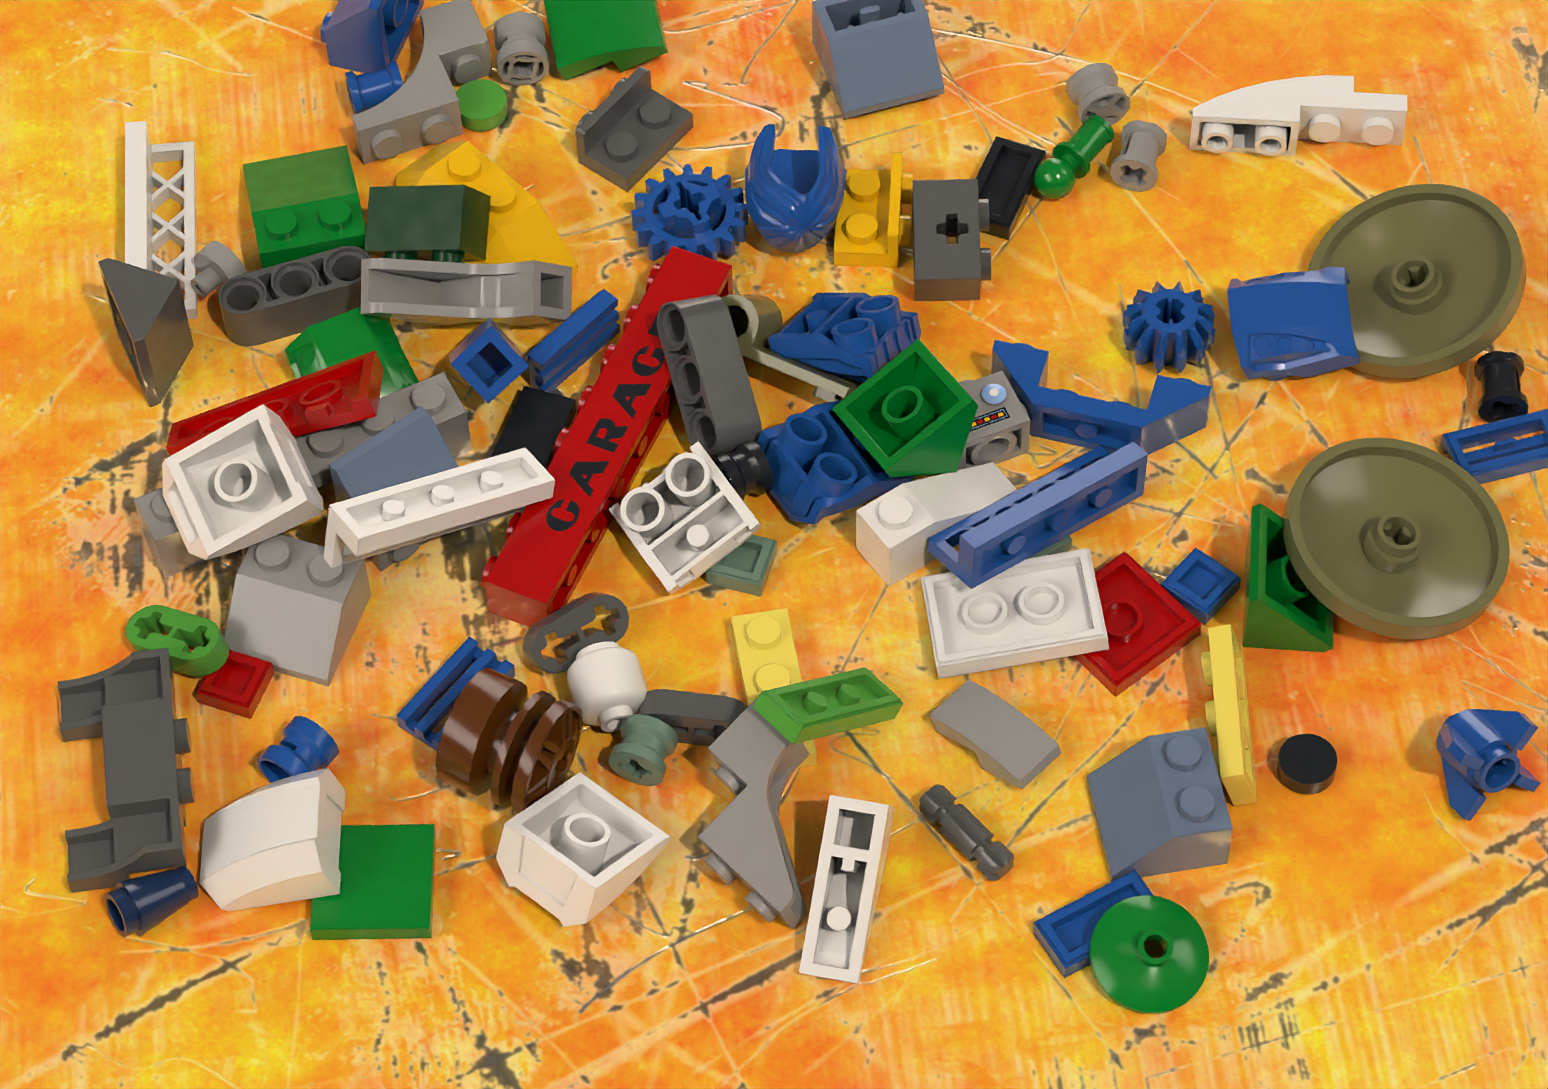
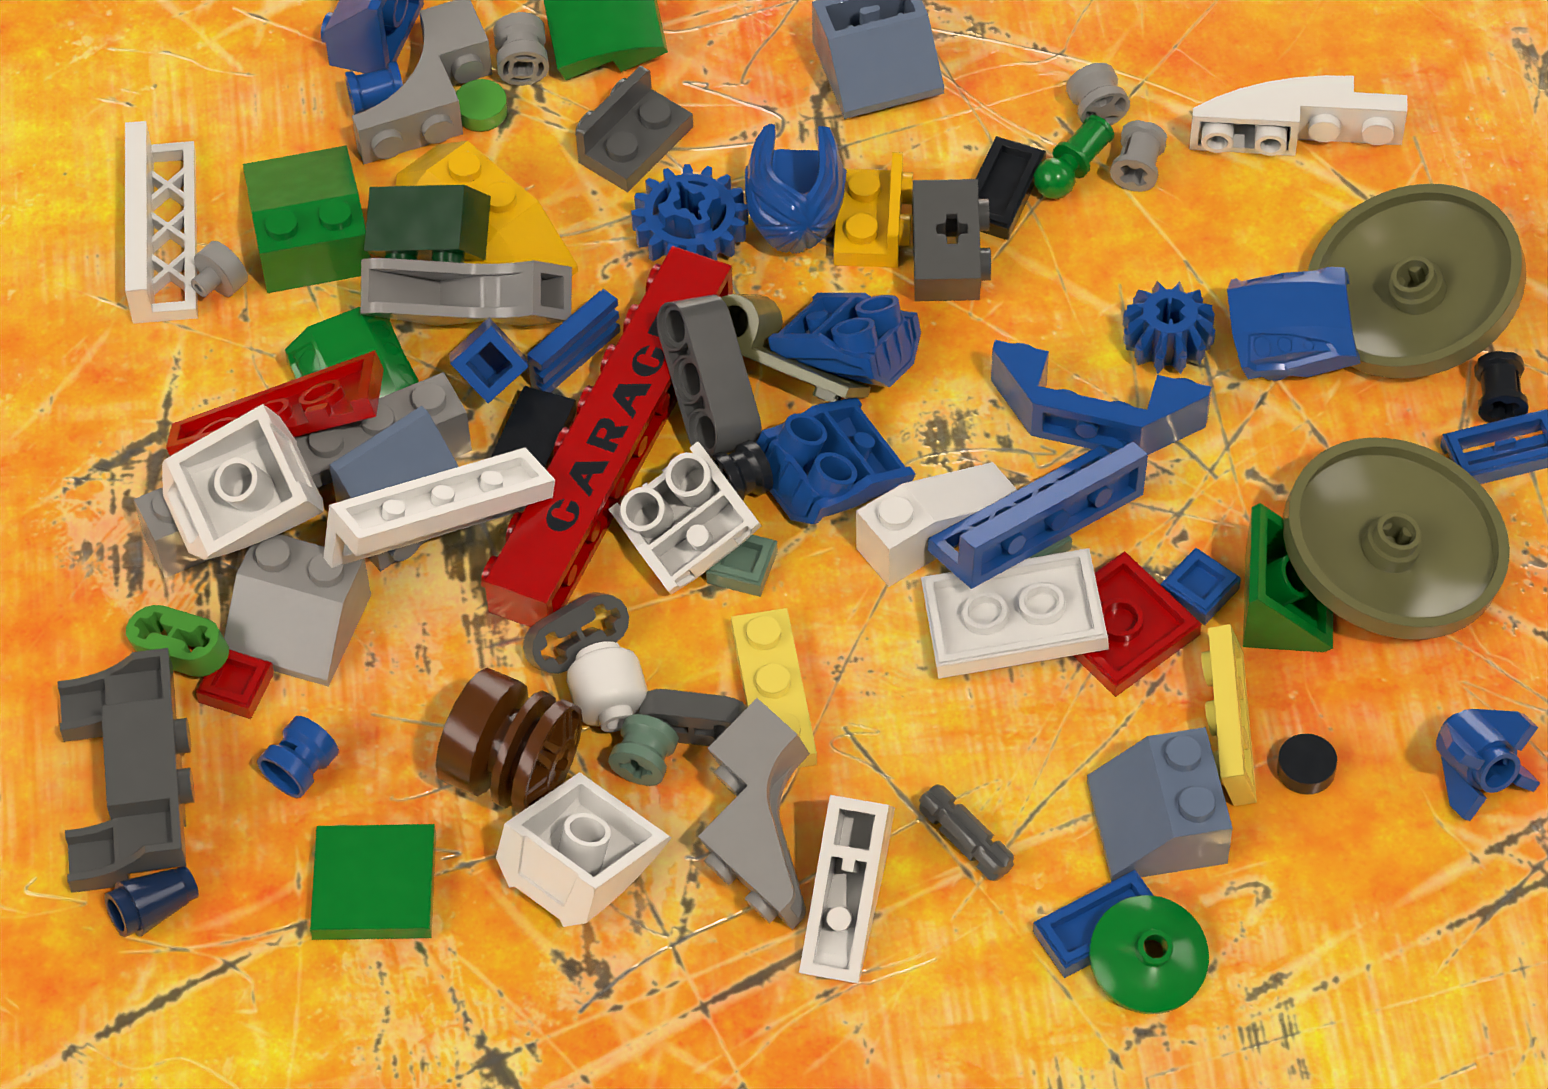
dark grey slope [98,258,194,407] -> none
white slope [199,768,346,911] -> none
dark grey beam [218,245,371,347] -> none
blue tile [396,636,516,751] -> none
bright green tile [752,667,903,744] -> none
green slope [832,338,978,477] -> none
light grey slope [929,679,1061,789] -> none
light grey head [957,370,1030,470] -> none

